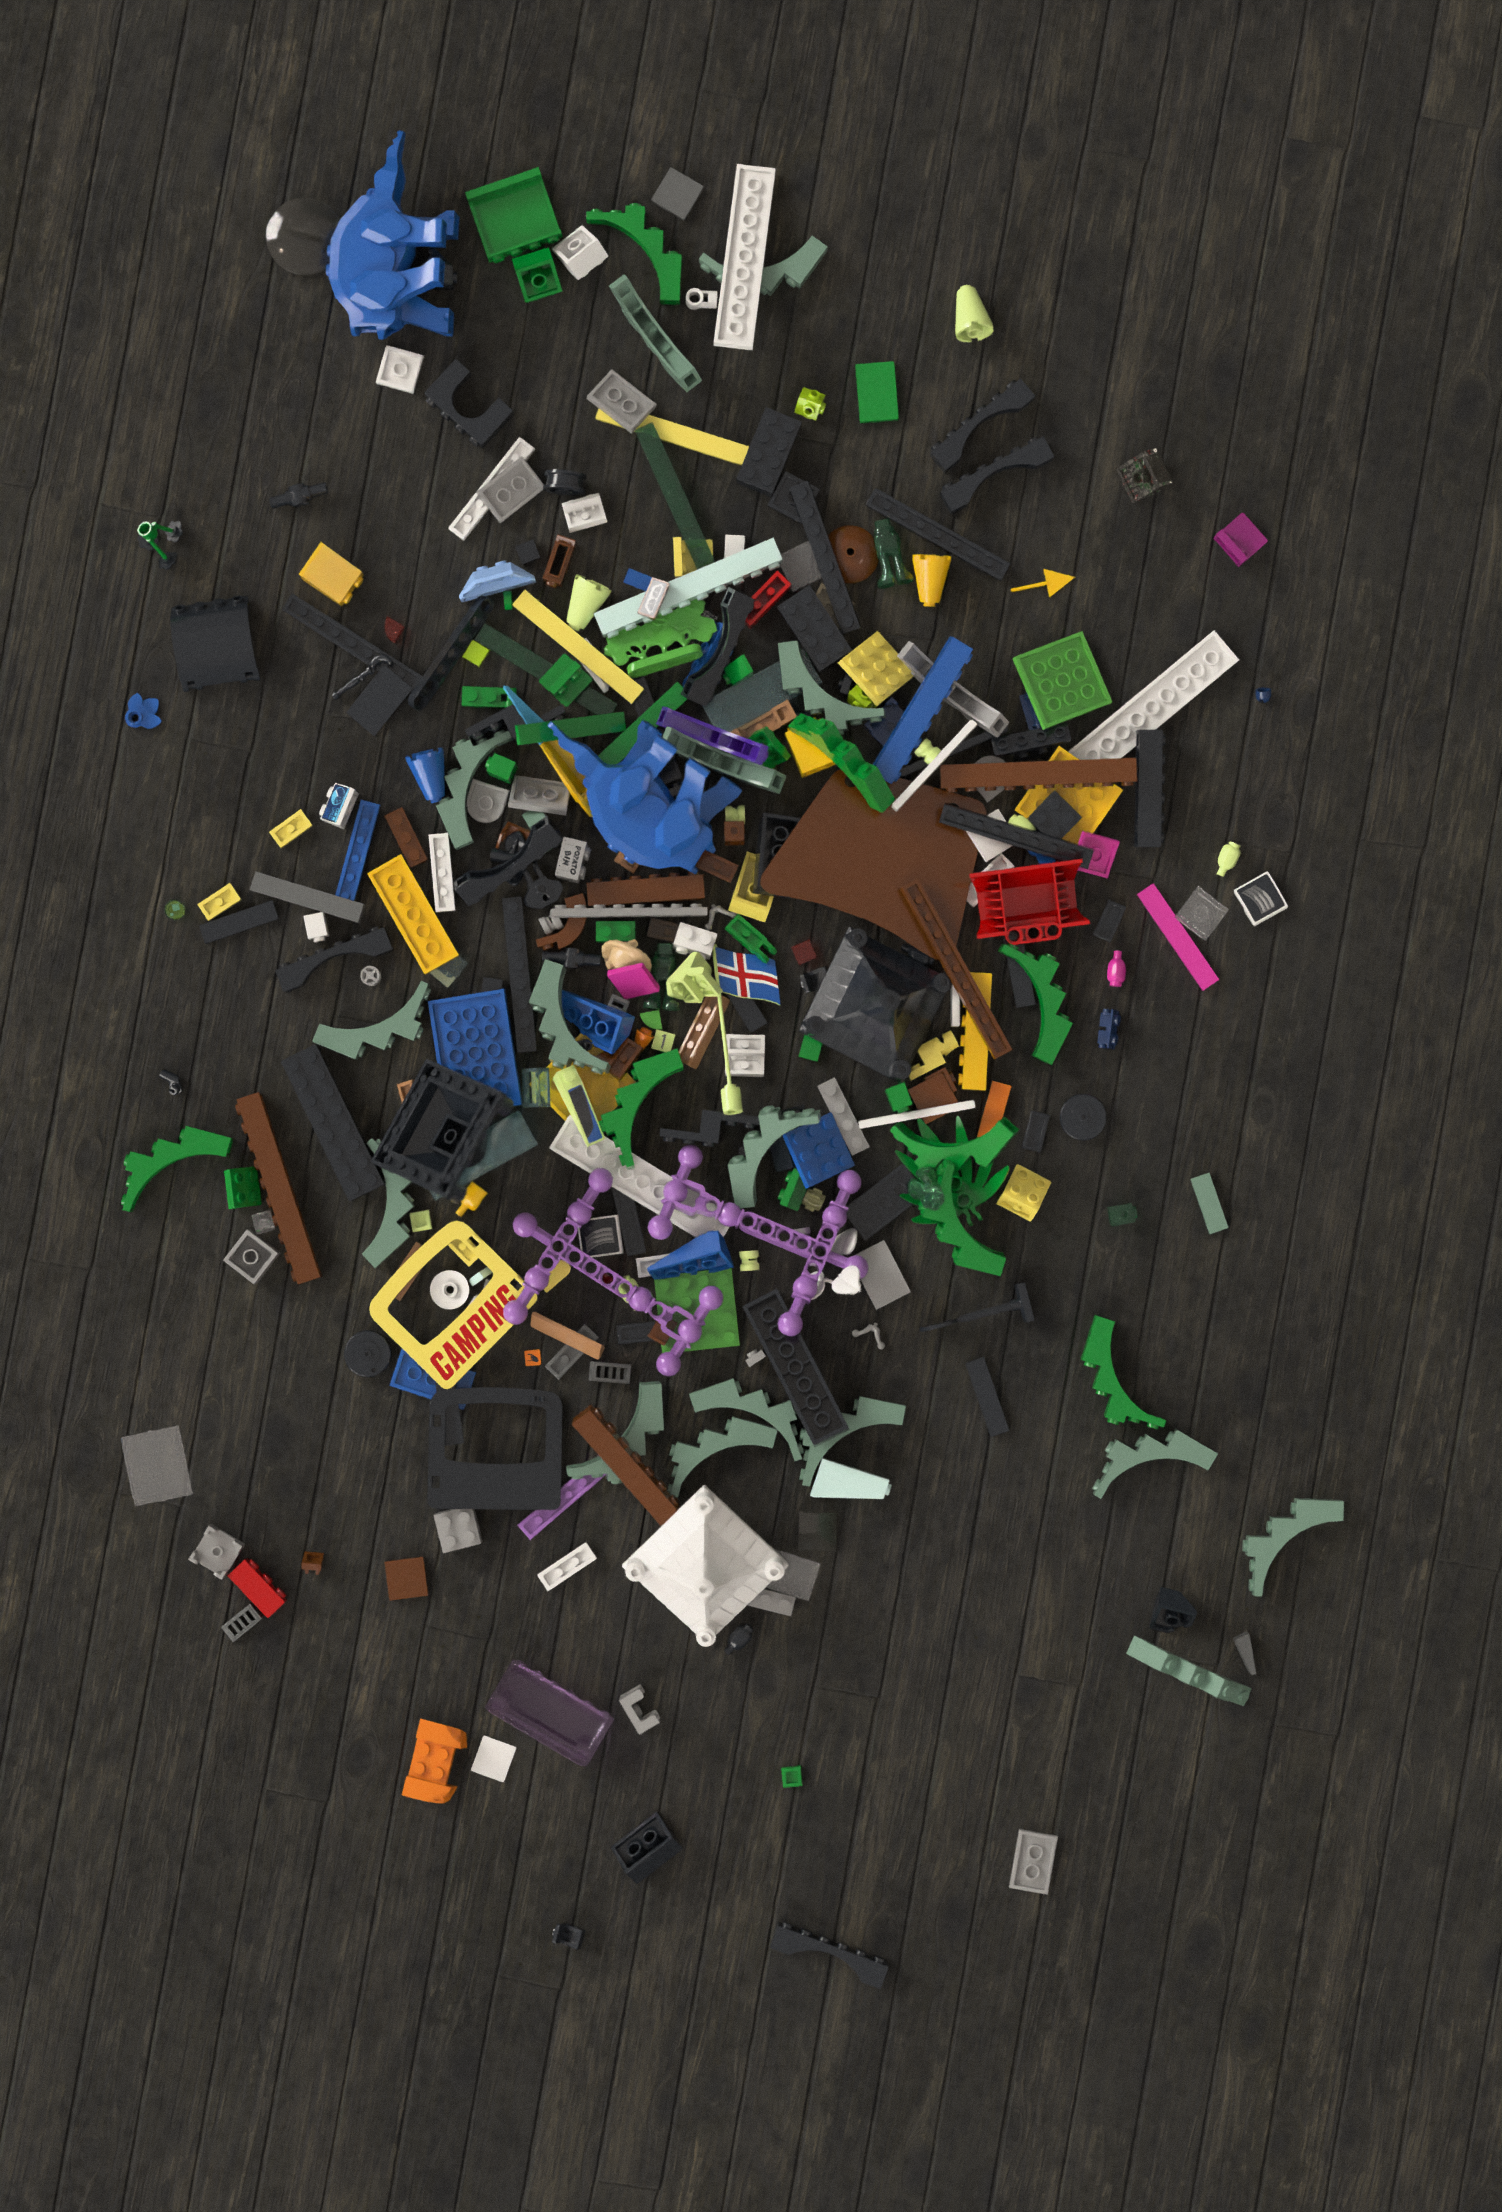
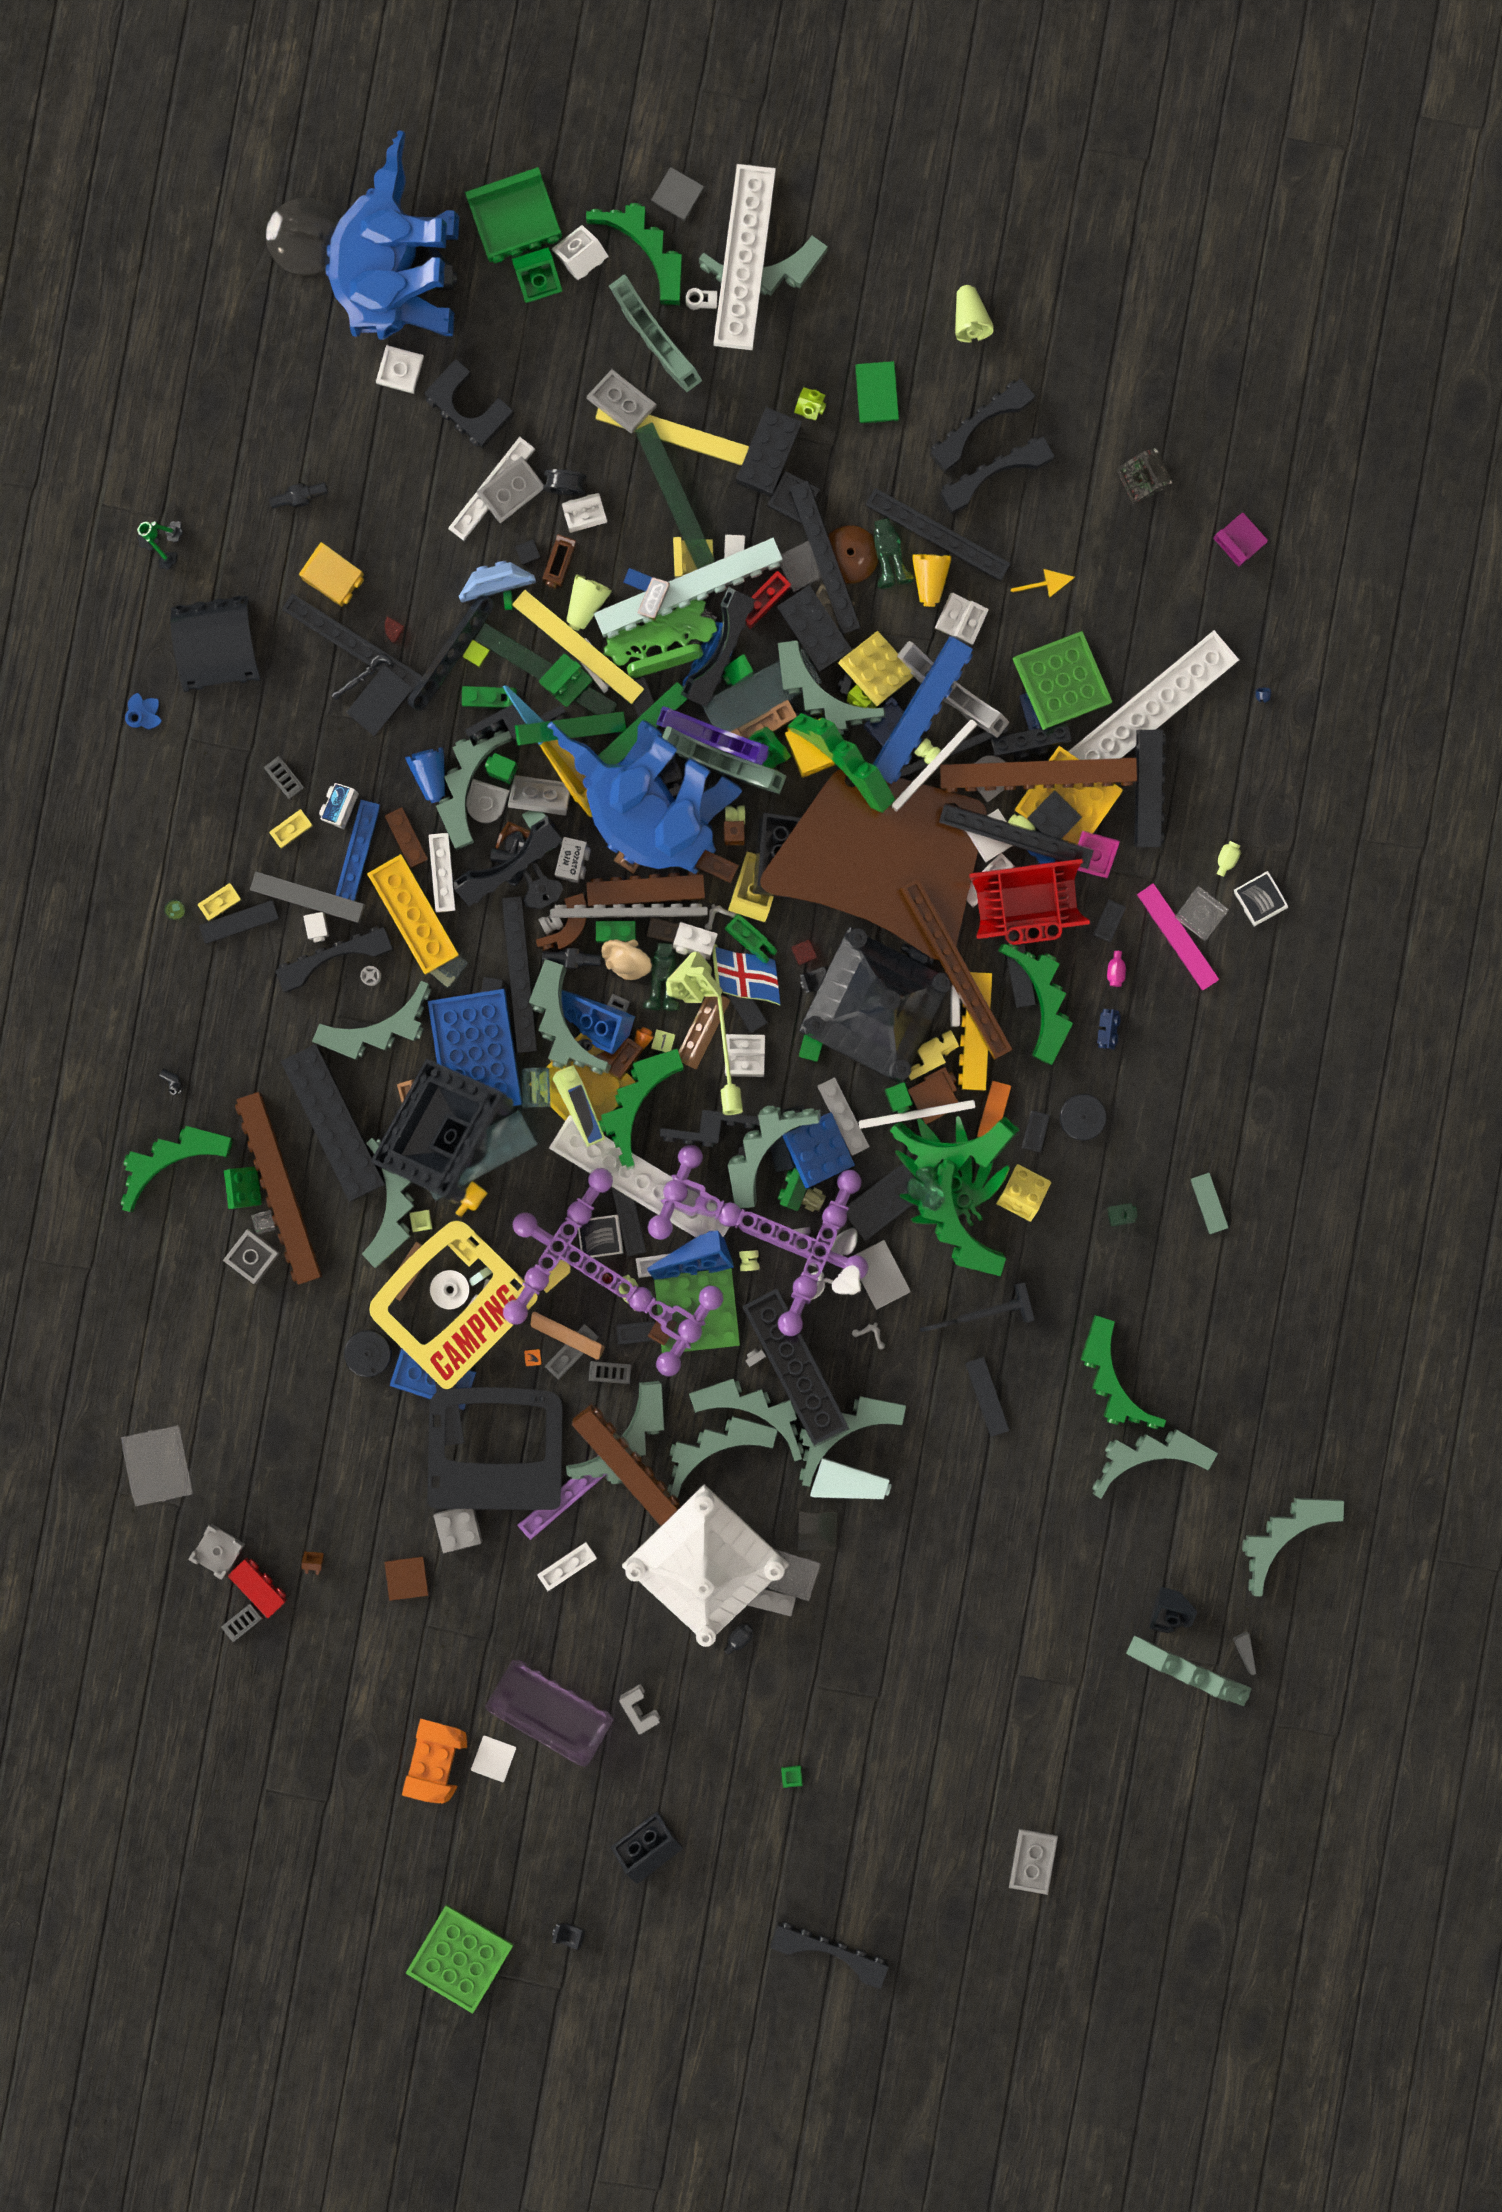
dark pink tile [607,963,660,999] -> none
bright green tile [640,1010,663,1030] -> none
none -> dark grey slope [264,756,304,799]
none -> bright green plate [406,1904,513,2013]
none -> white slope [935,593,989,645]

